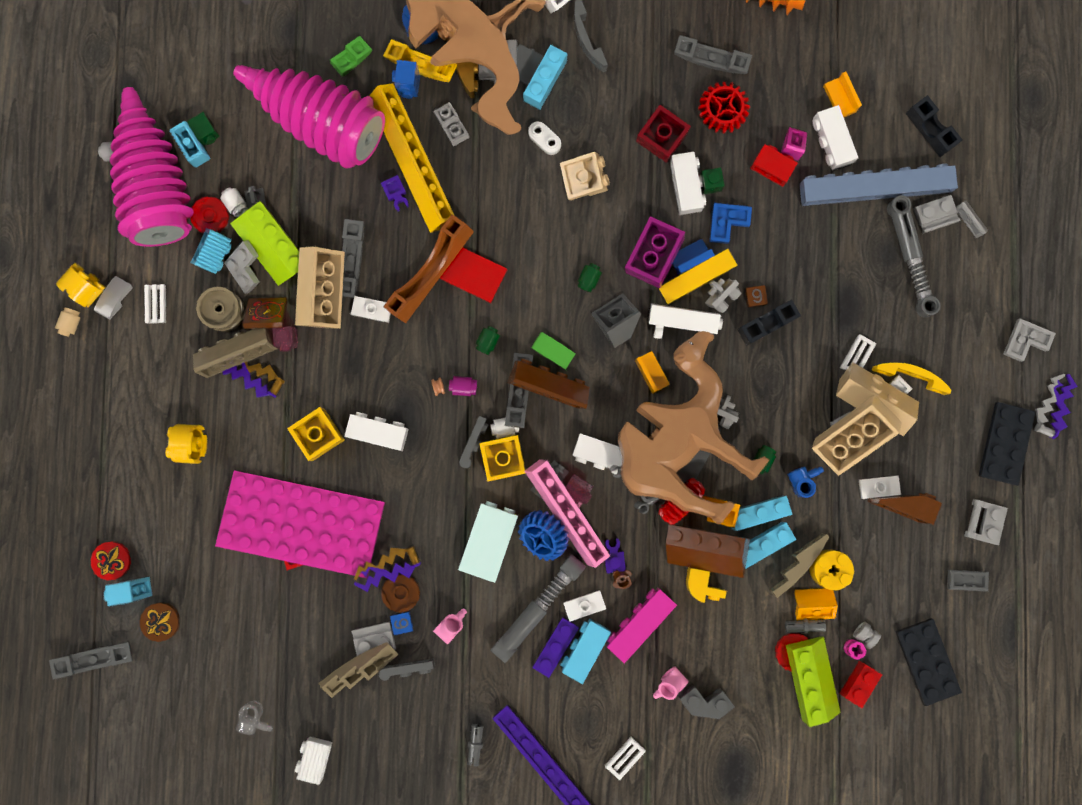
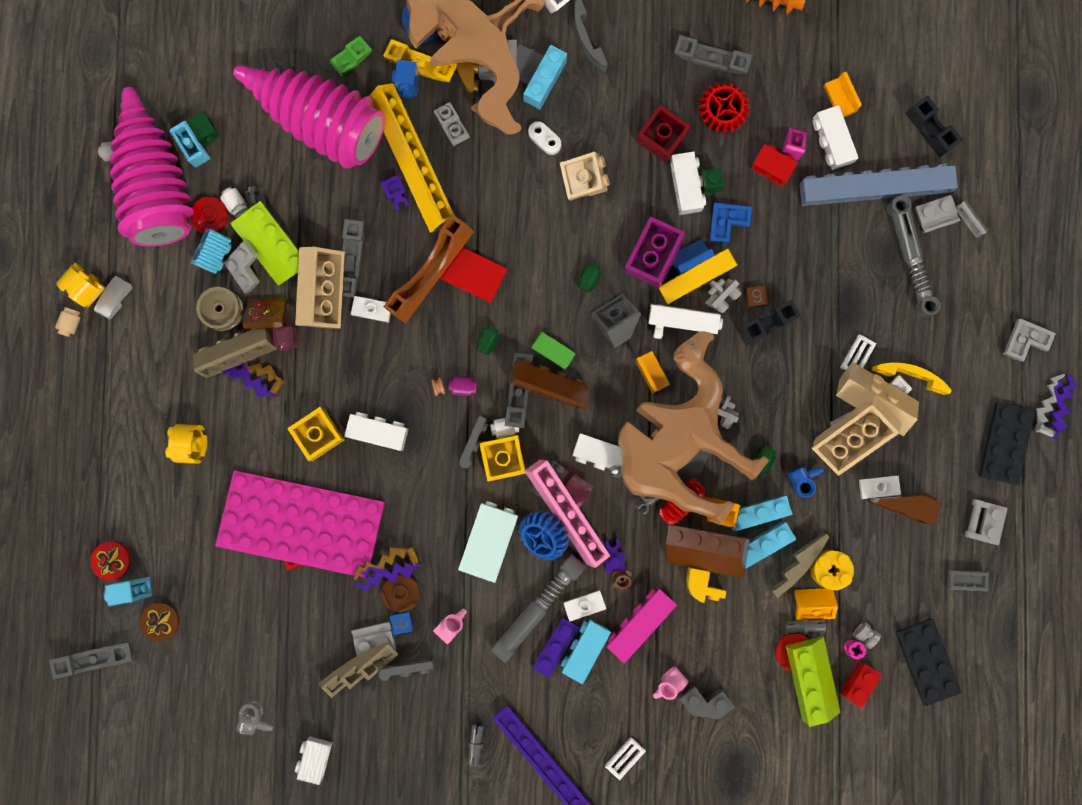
white tile [145,284,166,324] -> none

